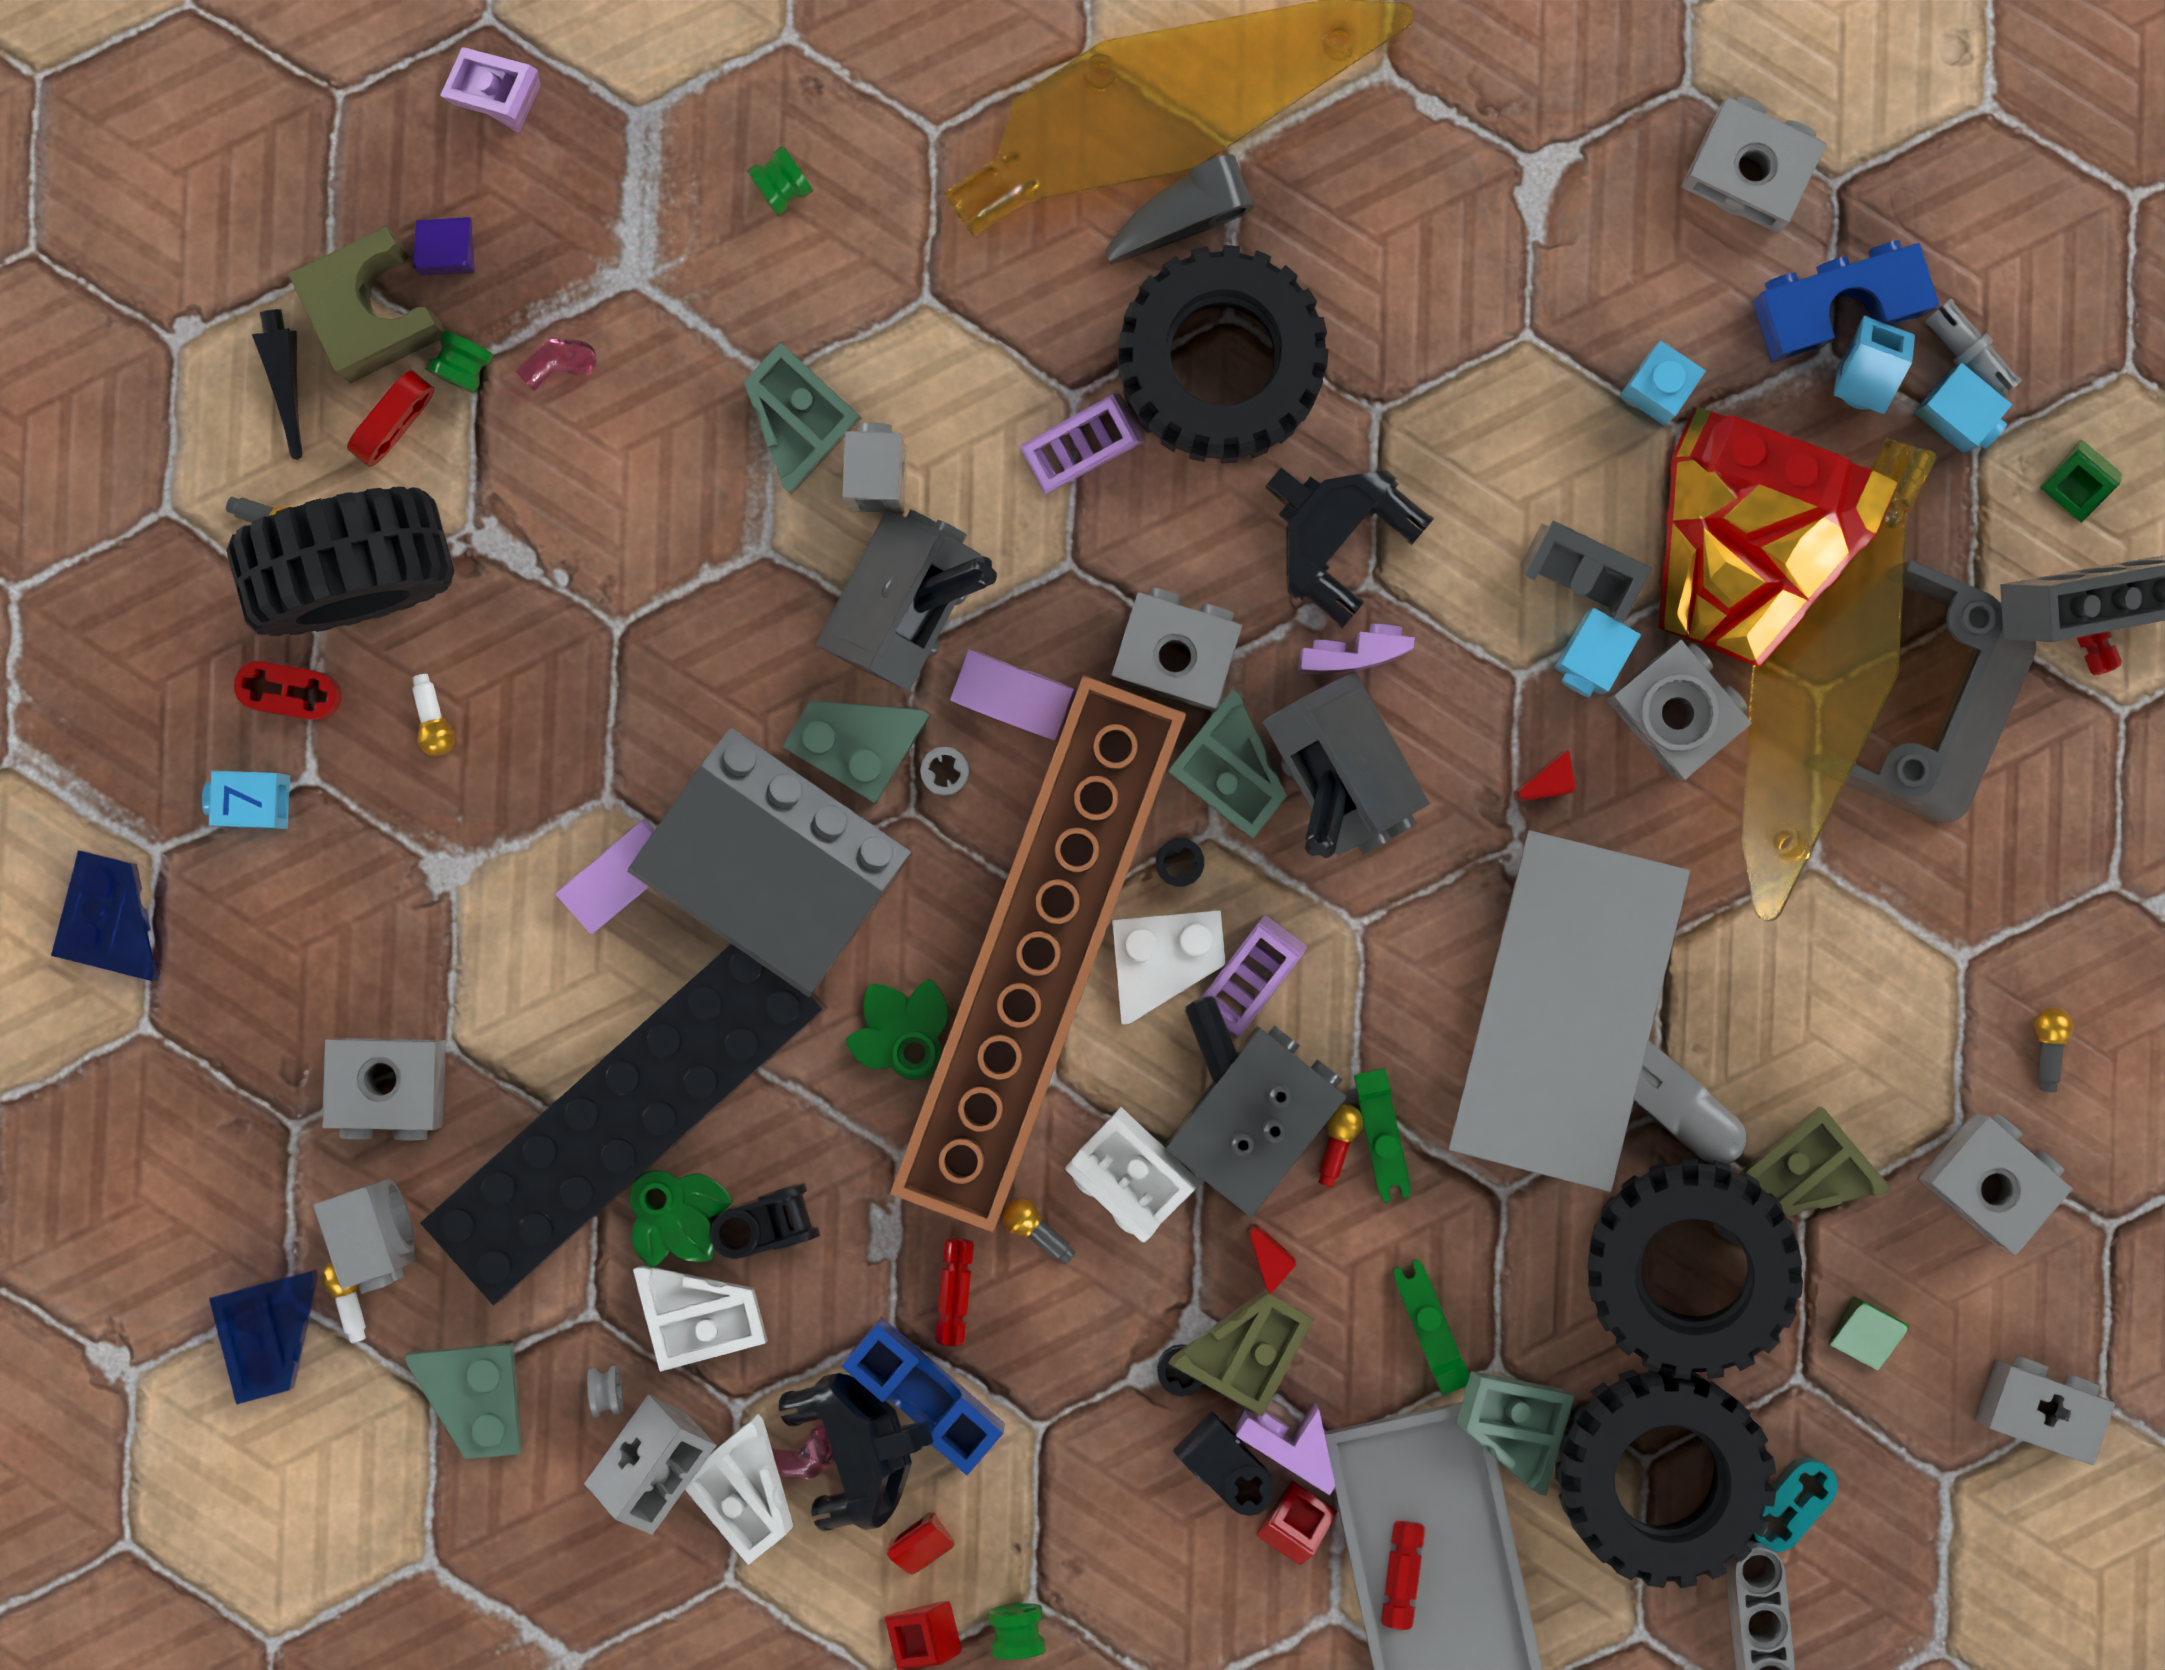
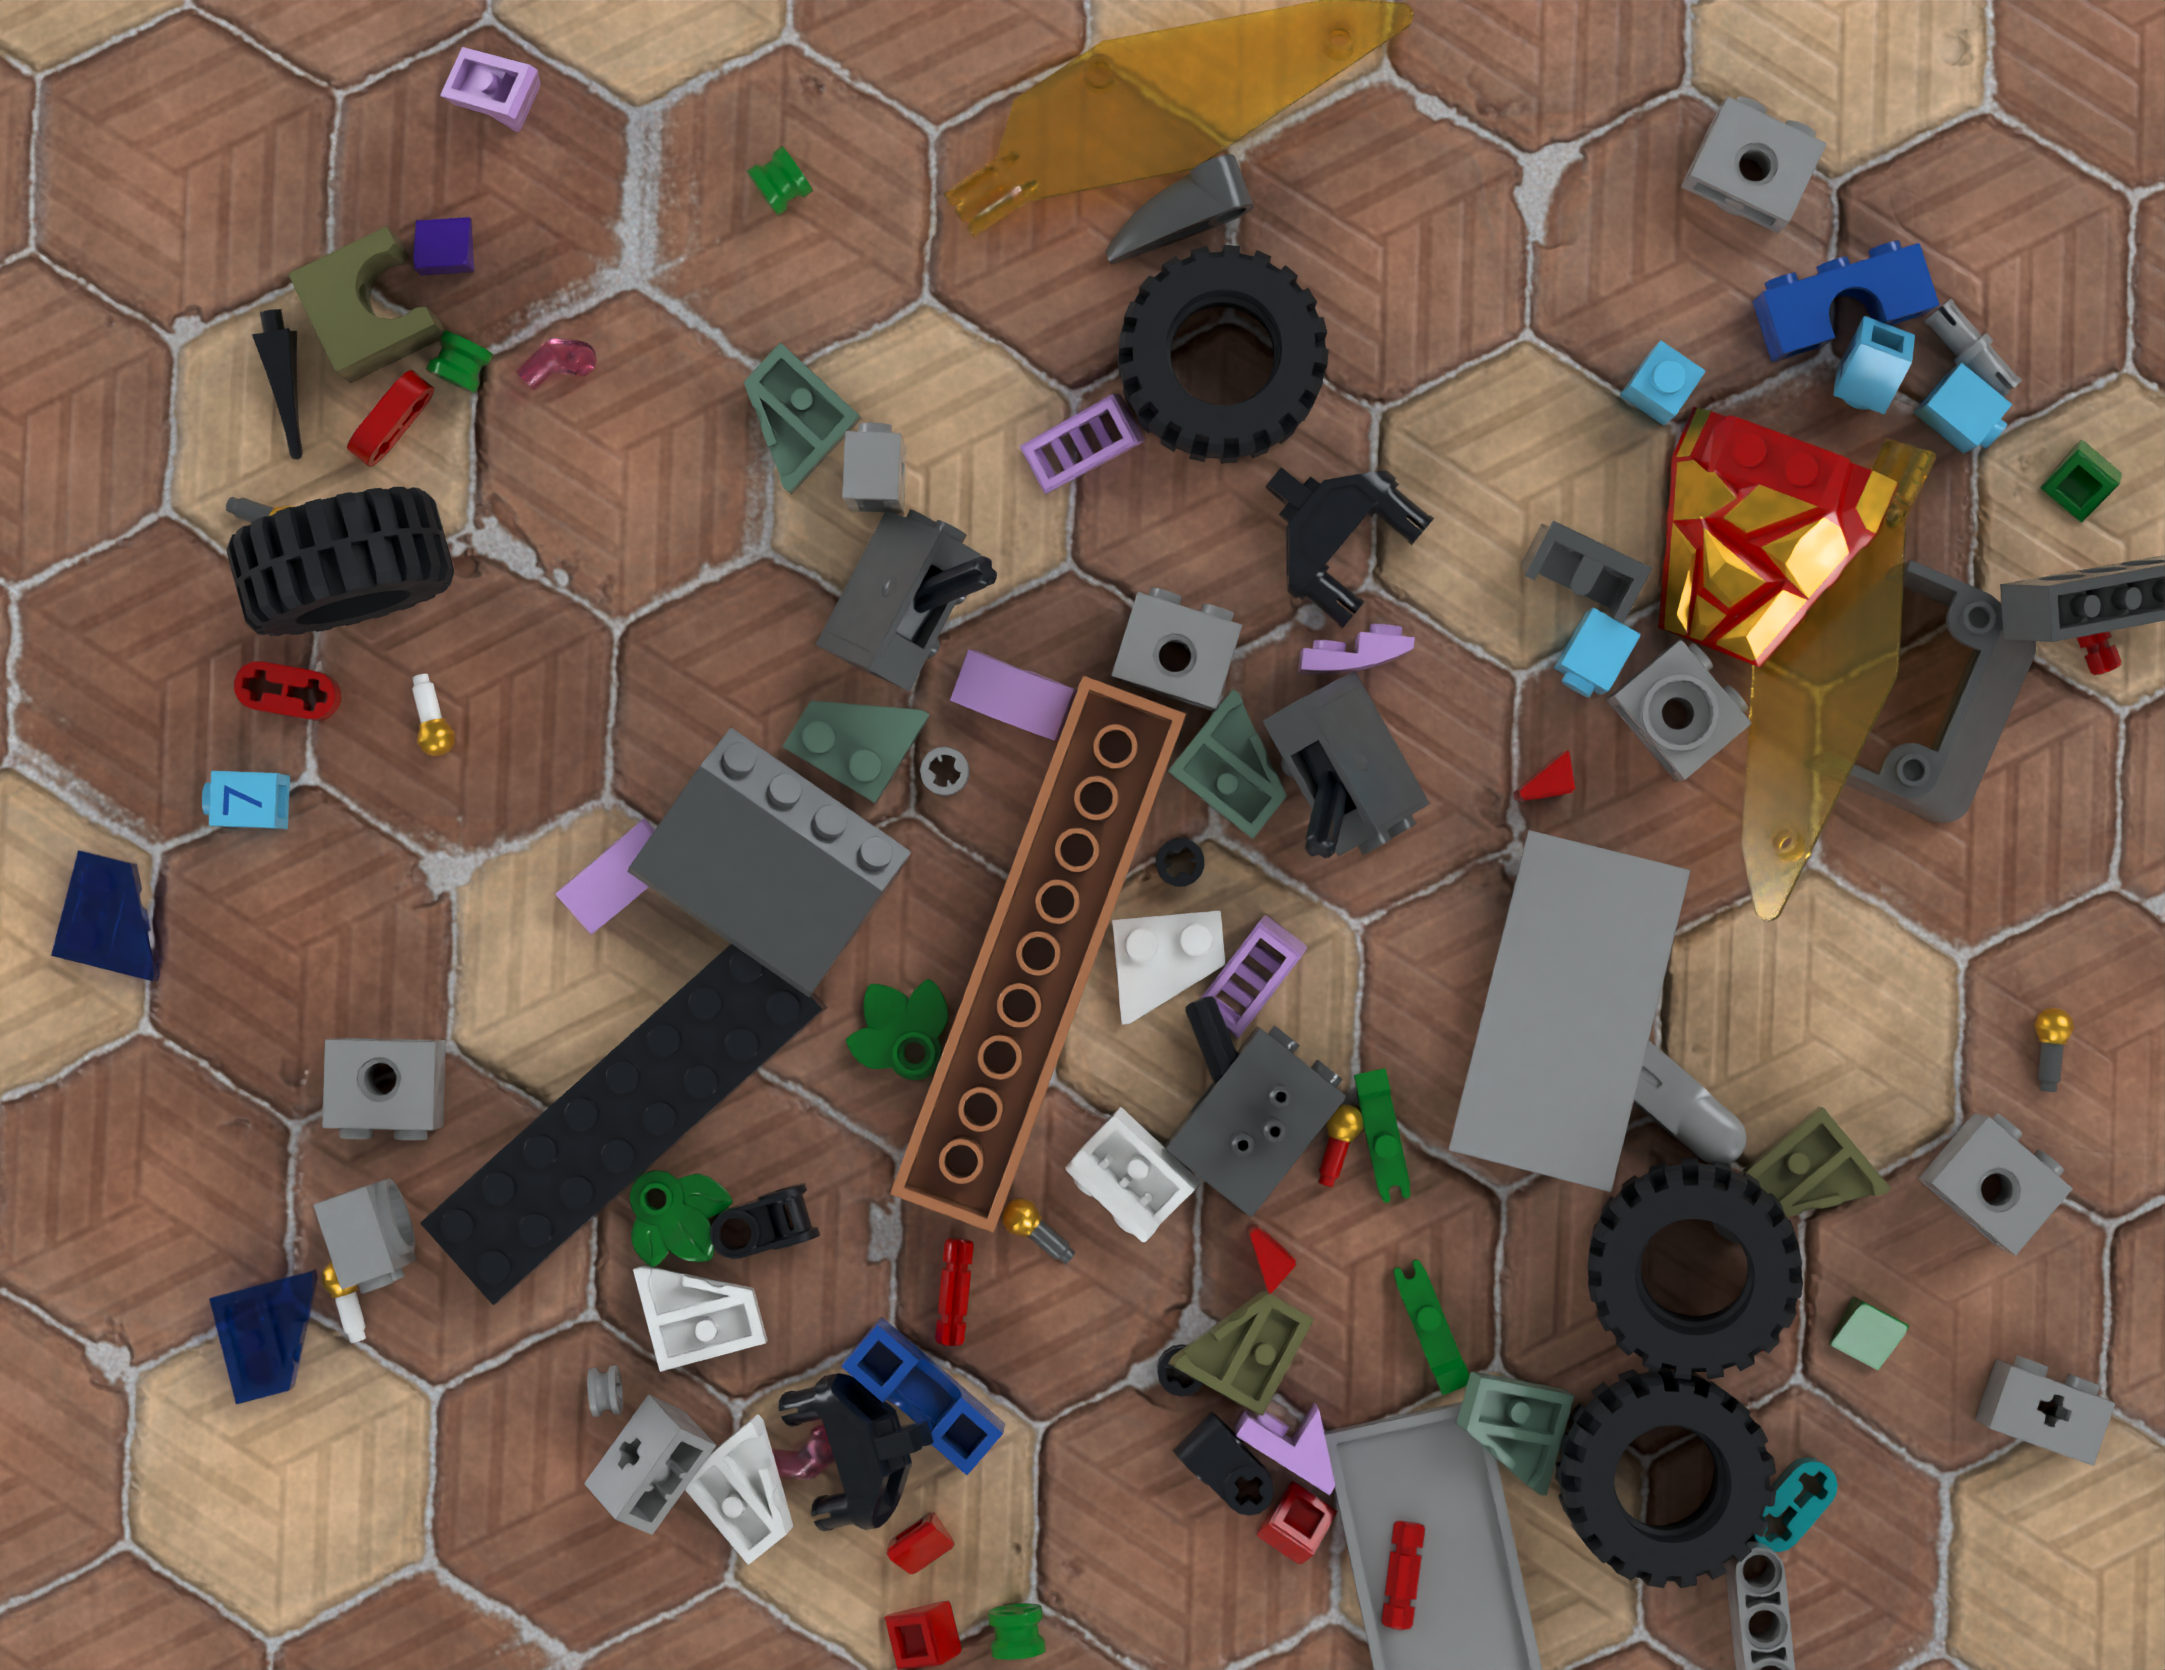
sand green wing [405,1342,523,1459] -> none

